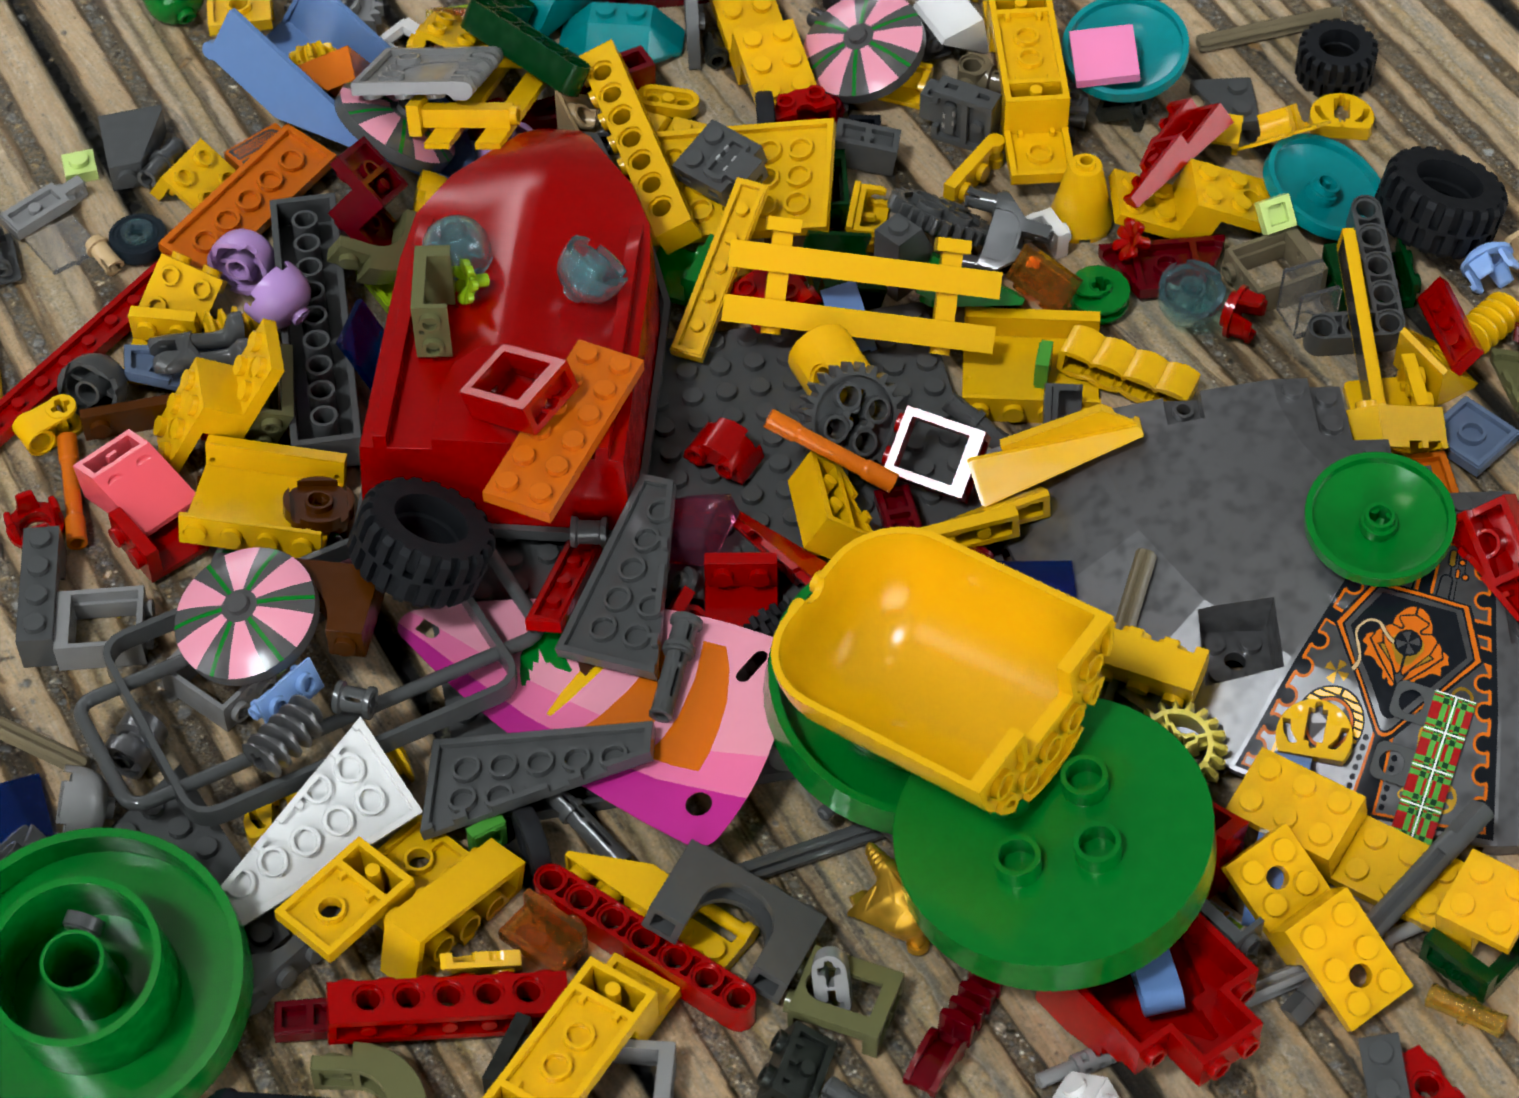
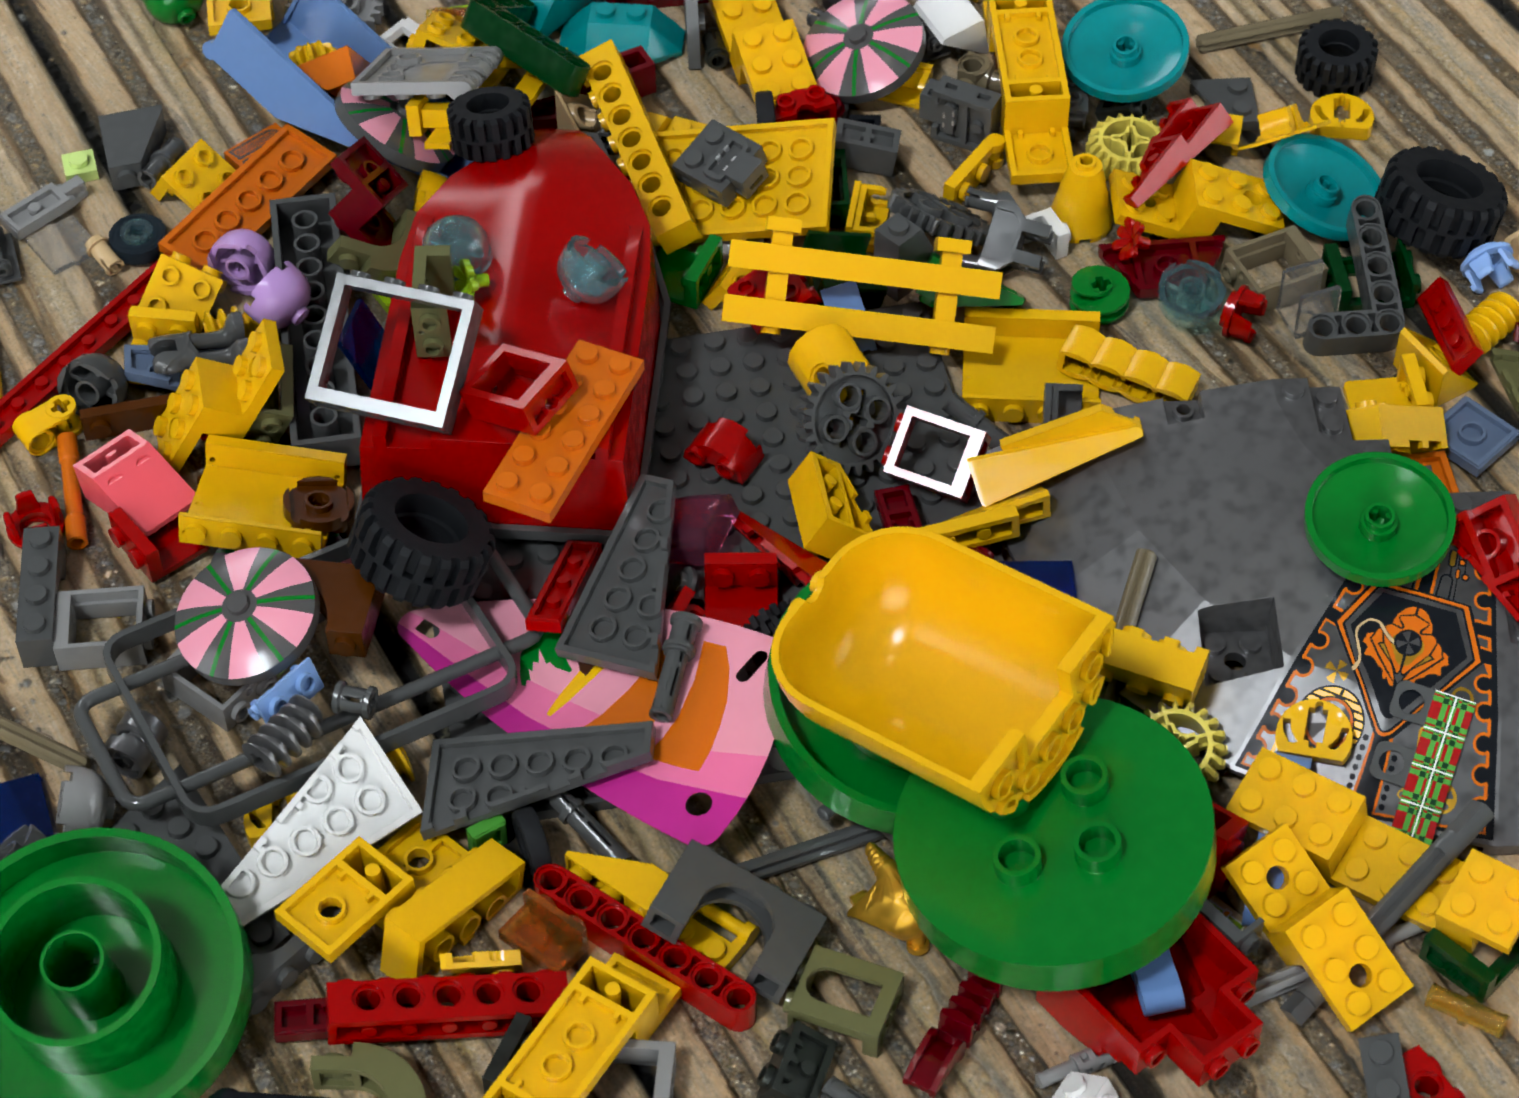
dark grey tile [62,910,106,938] -> none
dark grey bush [570,516,609,549] -> none
yellow plate [638,84,700,119] -> none
yellow tile [670,177,770,363] -> none
orange piece [763,409,899,493] -> none
light grey beam [811,946,853,1011] -> none
clear orange bracket [1005,243,1083,310] -> none
bright green tile [1033,340,1054,389] -> none
bright pink tile [1069,24,1140,88] -> none
yellowish green plate [1254,193,1297,235] -> none
yellow tile [1336,228,1386,403] -> none
none -> window [304,270,484,435]
none -> black tyre [447,86,535,162]
none -> light yellow gear [1085,113,1161,180]

